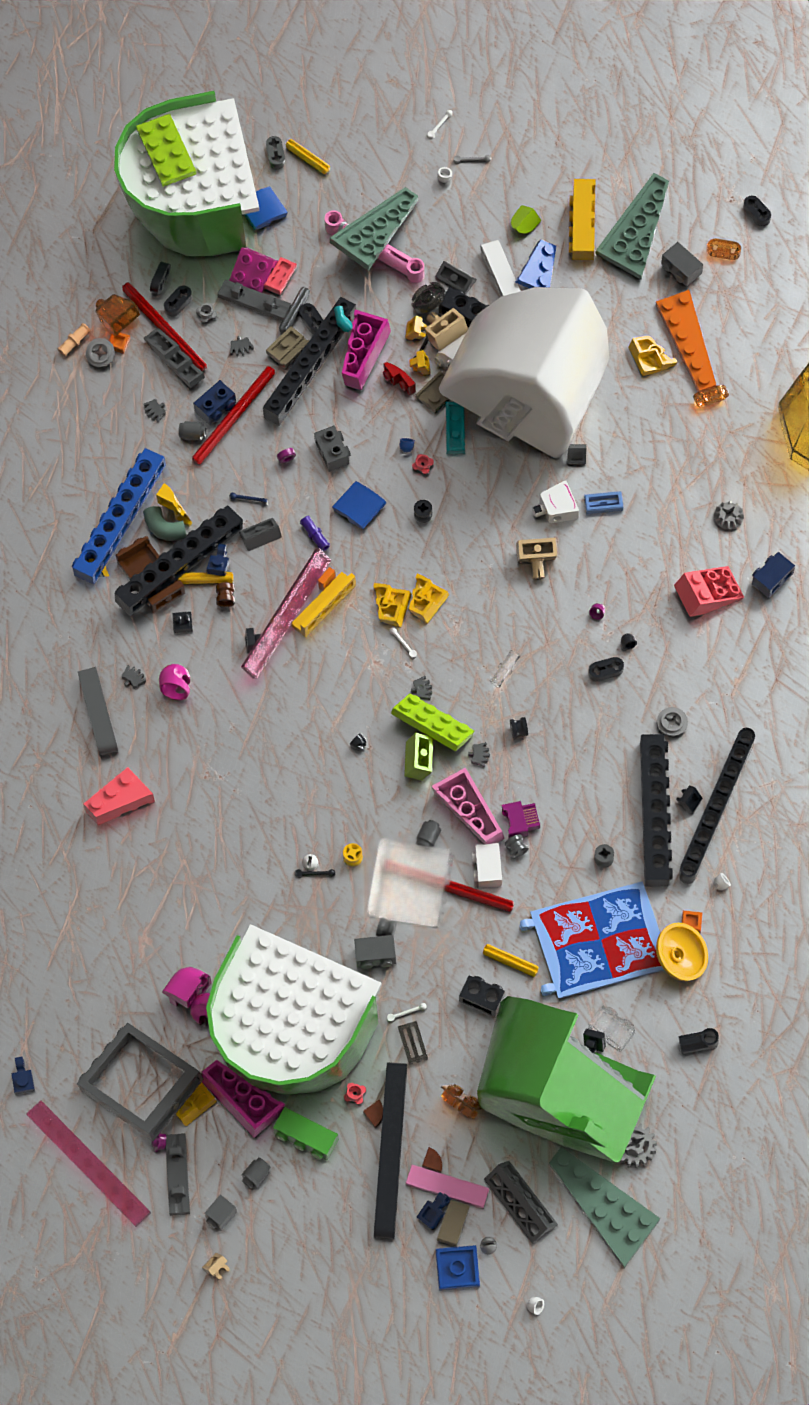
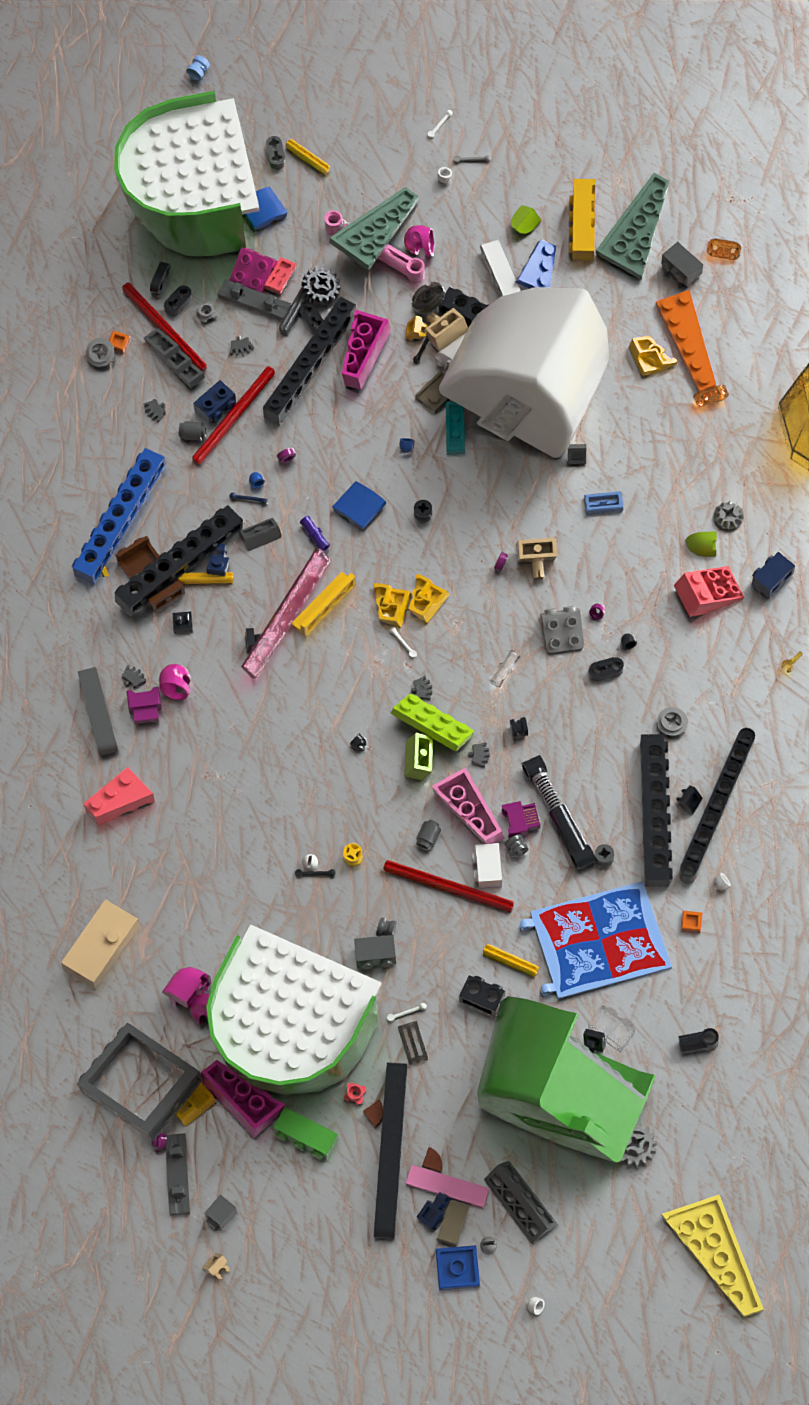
dark blue plate [11,1056,35,1095] -> none
clear pink tile [26,1100,151,1227] -> none
light nougat pin [57,323,91,357] -> none
clear orange torso [95,294,140,336] -> none
lime plate [136,114,197,187] -> none
sand green cylinder [143,506,187,541] -> none
yellow slope [156,483,192,527] -> none
reddish brown wheel [216,582,235,607] -> none
dark grey brick [241,1157,271,1188] -> none
dark tan plate [266,326,309,369] -> none
dark grey brick [314,425,351,472] -> none
orange tile [318,567,336,591] -> none
teal arm [334,306,353,332] -> none
clear panel [367,838,454,929] -> none
red slope [382,362,416,395] -> none
yellow tile [409,350,431,376] -> none
coral plate [412,454,434,474] -> none
dark grey slope [435,261,477,294] -> none
clear orange hinge [441,1083,482,1119] -> none
white torso [532,481,579,523] -> none
sand green wing [549,1147,660,1268] -> none
yellow dish [656,923,708,981] -> none
black beam [743,195,772,226] -> none
none -> tan brick [61,899,140,990]
none -> magenta piece [126,687,162,725]
none -> light blue wheel [186,55,210,80]
none -> blue hinge [249,472,265,489]
none -> gear [301,267,341,305]
none -> dark pink helmet [404,225,434,257]
none -> magenta tile [494,552,508,571]
none -> black piece [521,755,596,870]
none -> light grey bracket [540,606,584,653]
none -> light yellow wing [661,1195,763,1318]
none -> lime brick [685,531,717,557]
none -> clear yellow hand [781,651,803,673]

